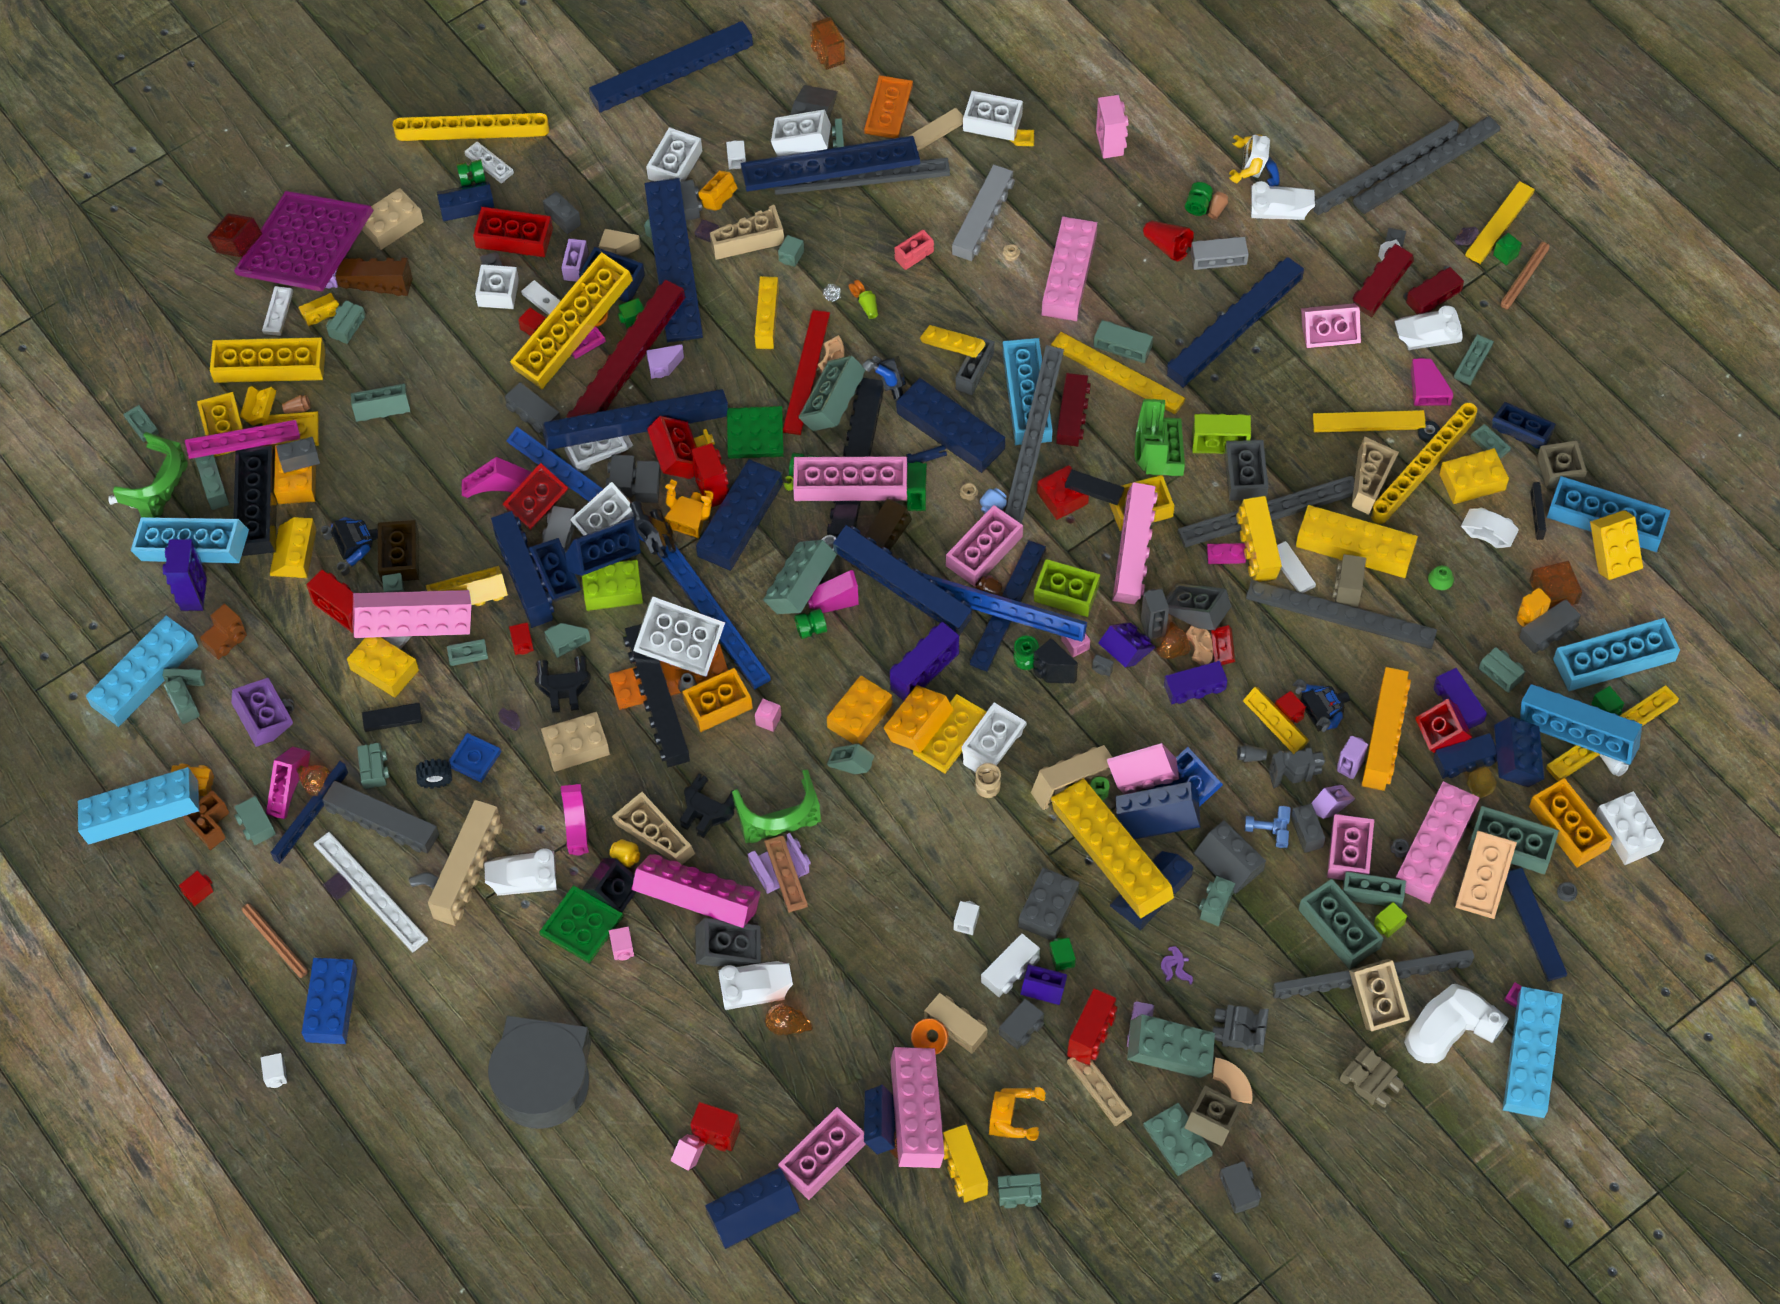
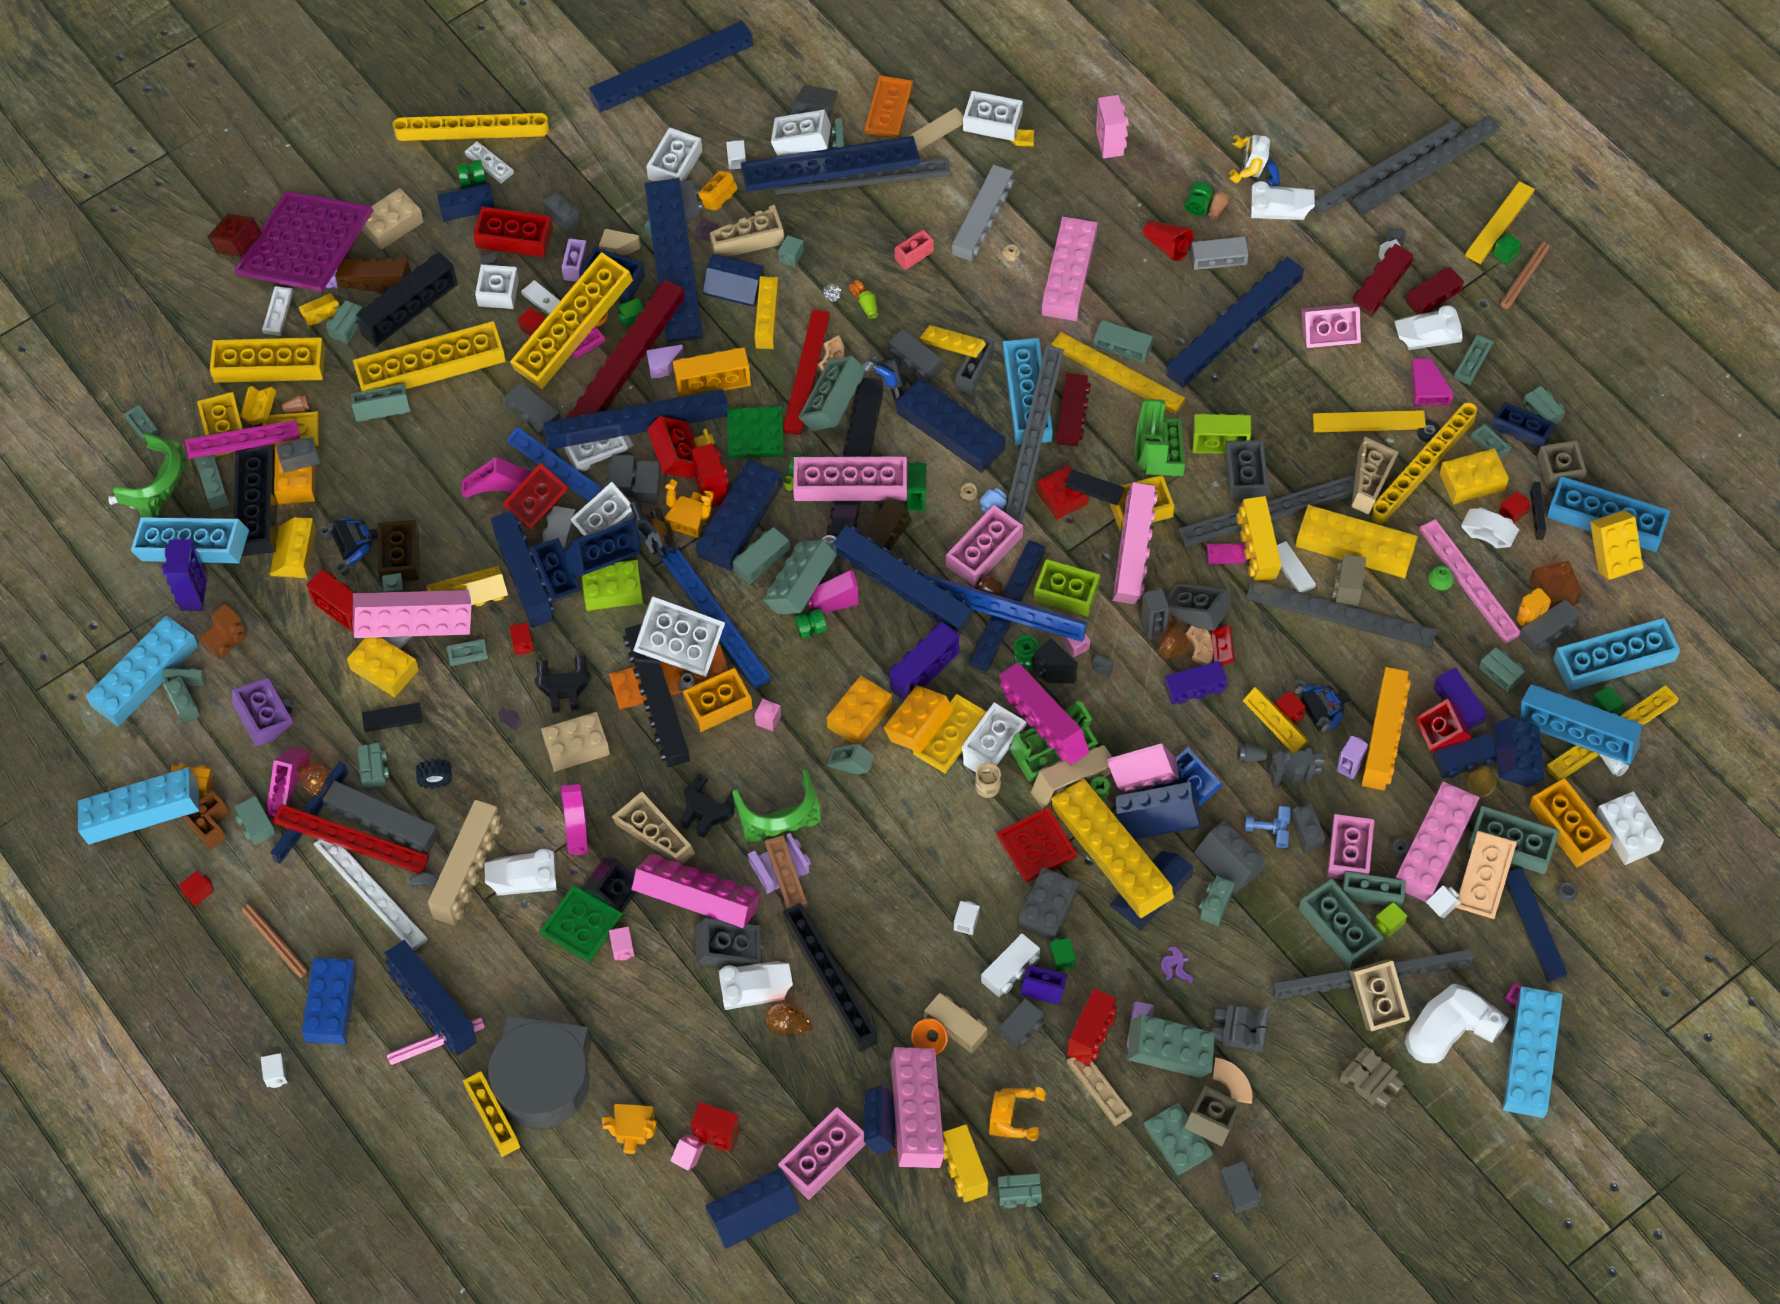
clear purple plate [323,872,352,901] -> none
blue plate [449,733,501,783] -> none
sand green slope [544,623,591,658] -> none
yellow head [610,839,641,868] -> none
clear orange brick [810,16,845,70] -> none
dark blue pin [906,445,947,467] -> none
dark purple slope [1098,623,1155,668] -> none
lavender slope [1312,785,1355,819] -> none
clear purple plate [1454,227,1479,245] -> none
none -> red tile [273,804,429,874]
none -> yellow brick [353,321,506,391]
none -> black brick [356,252,458,348]
none -> dark blue brick [384,939,477,1056]
none -> bright pink axle [387,1017,485,1065]
none -> yellow brick [463,1071,520,1157]
none -> light orange torso [602,1104,657,1154]
none -> light orange brick [673,347,751,397]
none -> slope [703,254,765,307]
none -> sand green brick [733,527,790,585]
none -> black brick [783,903,877,1053]
none -> dark grey brick [888,329,943,383]
none -> red plate [996,807,1077,883]
none -> dark pink brick [999,663,1090,766]
none -> bright green piece [1010,701,1098,782]
none -> bright pink tile [1419,519,1521,644]
none -> white brick [1426,885,1461,918]
none -> red brick [1499,491,1531,524]
none -> sand green brick [1522,386,1565,424]

